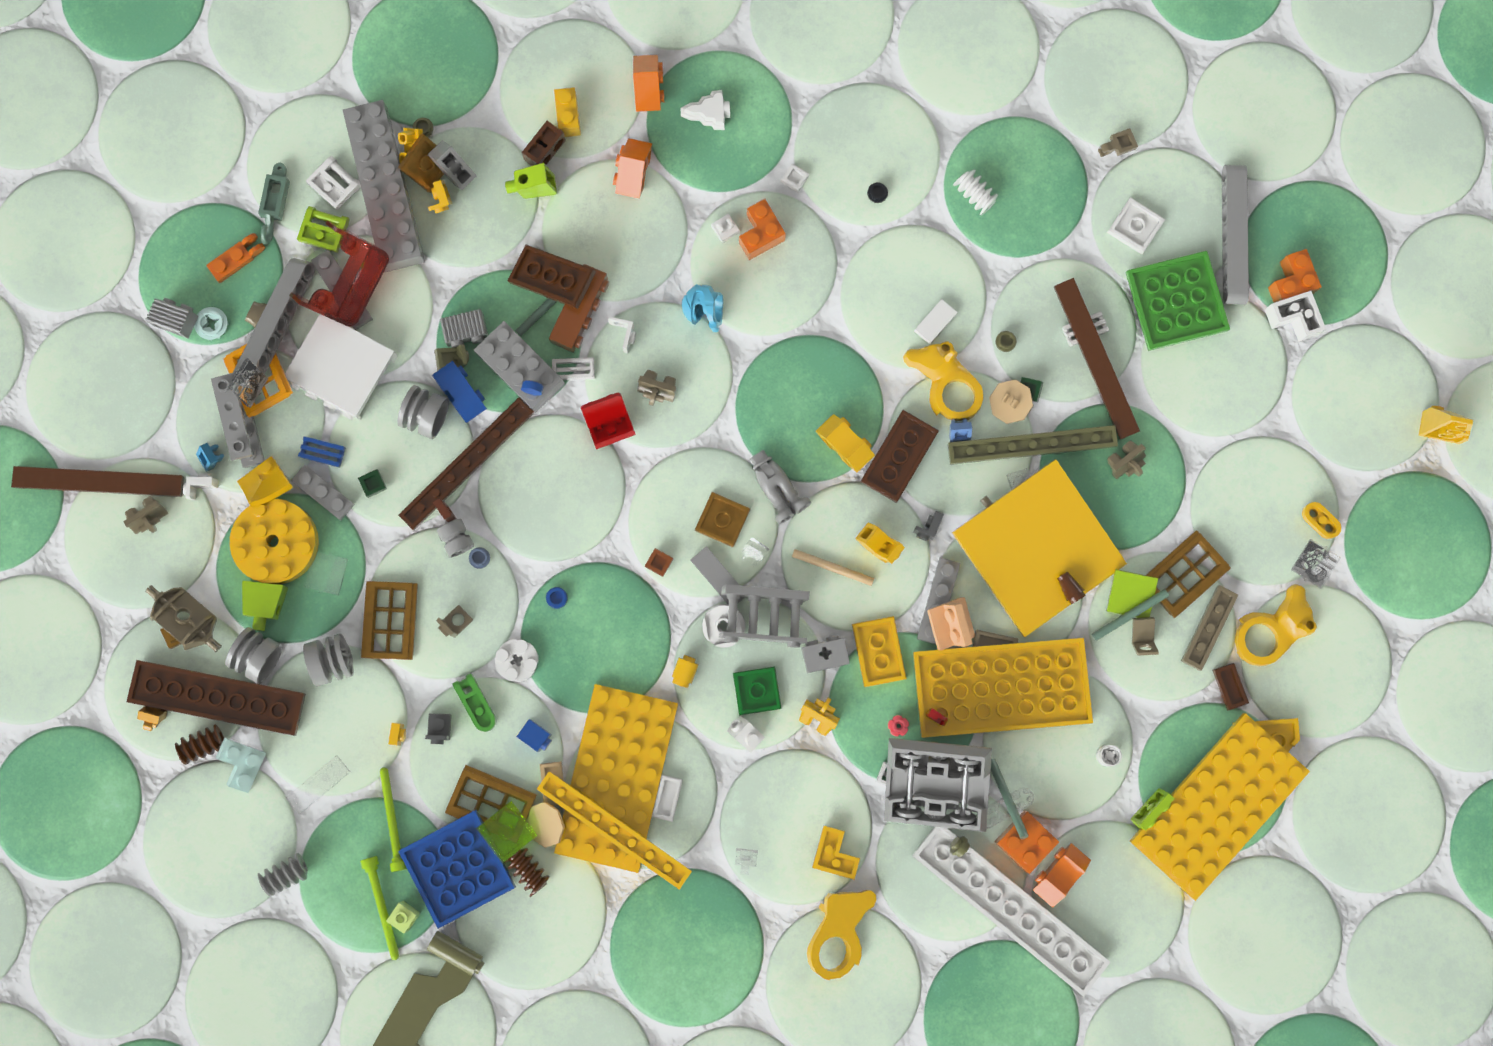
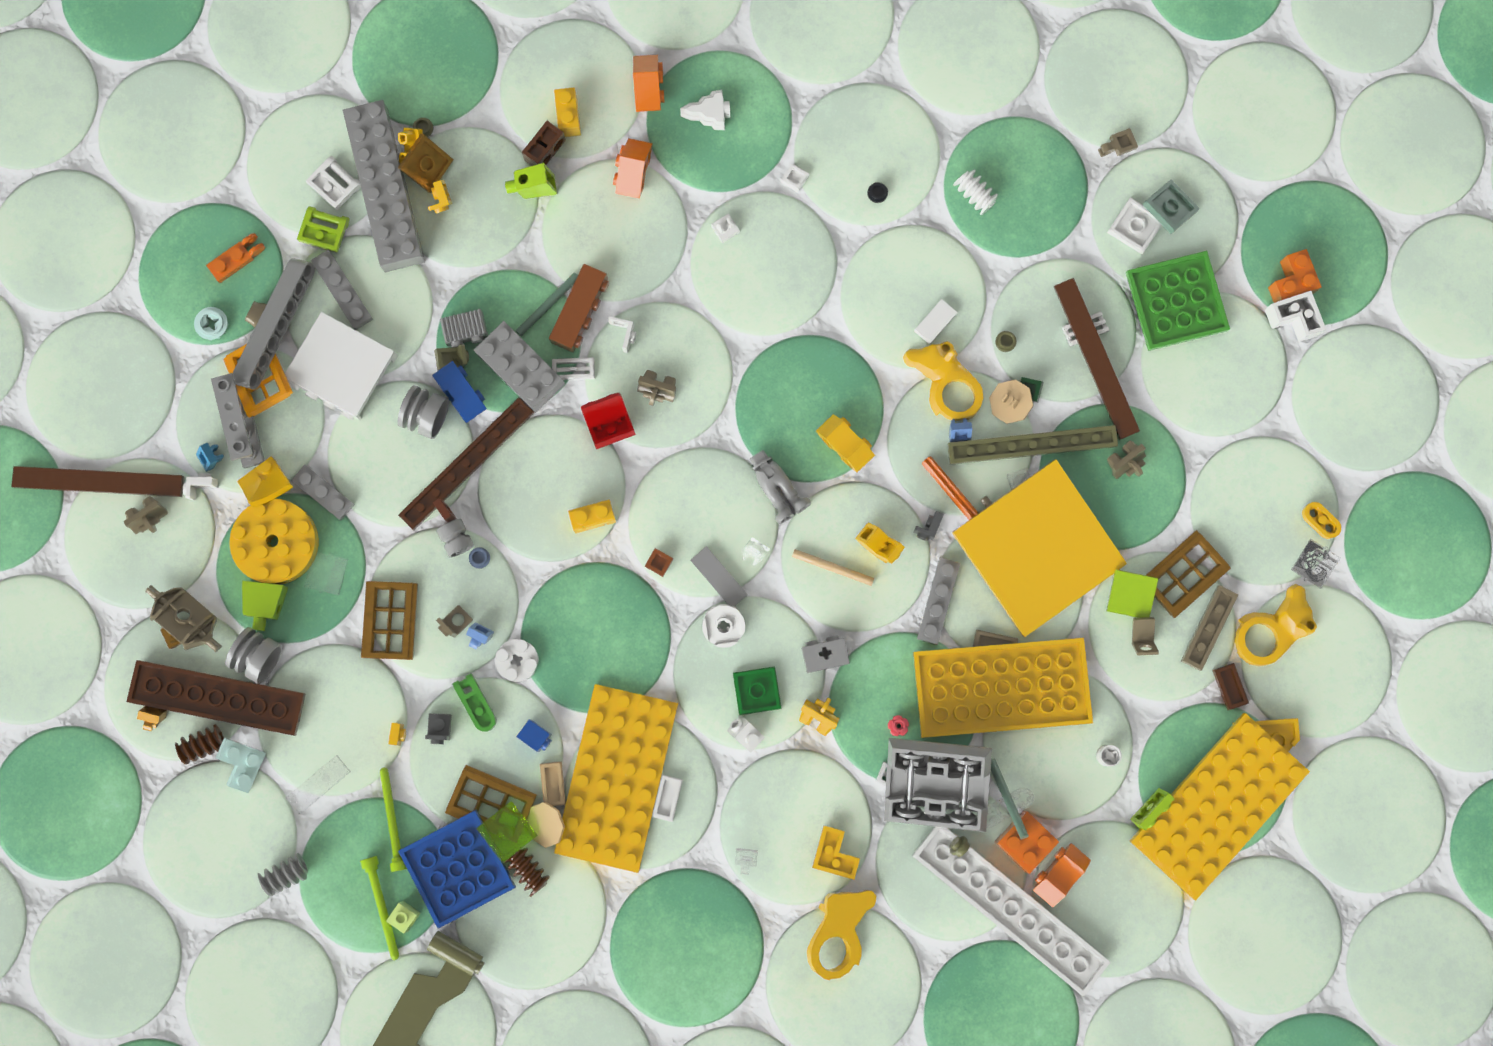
light grey brick [145,298,198,339] -> none
piece [228,358,268,408] -> none
sand green piece [258,162,290,245] -> none
clear red windscreen [289,220,389,326] -> none
blue tile [298,436,346,468] -> none
light grey wheel [303,634,354,687] -> none
dark green plate [358,469,387,498] -> none
light grey brick [428,140,476,190] -> none
reddish brown piece [507,245,596,309] -> none
blue tile [521,380,543,396] -> none
yellow plate [537,771,692,890] -> none
blue tile [546,587,568,609] -> none
yellow brick [672,655,699,688] -> none
medium azure helmet [682,284,723,333] -> none
pearl gold tile [695,492,750,547] -> none
light grey fence [719,584,810,648] -> none
orange brick [739,199,786,260] -> none
yellow tile [852,616,906,687] -> none
reddish brown piece [860,410,939,503] -> none
red tile [926,708,948,726] -> none
light nougat bracket [927,597,975,650] -> none
reddish brown cone [1057,572,1086,605] -> none
sand green bar [1092,589,1169,641] -> none
light grey beam [1222,165,1249,305] -> none
yellow wedge [1419,406,1473,444] -> none
none -> medium blue tile [466,622,494,649]
none -> yellow brick [568,500,616,534]
none -> orange axle [922,456,978,520]
none -> sand green plate [1142,180,1200,234]

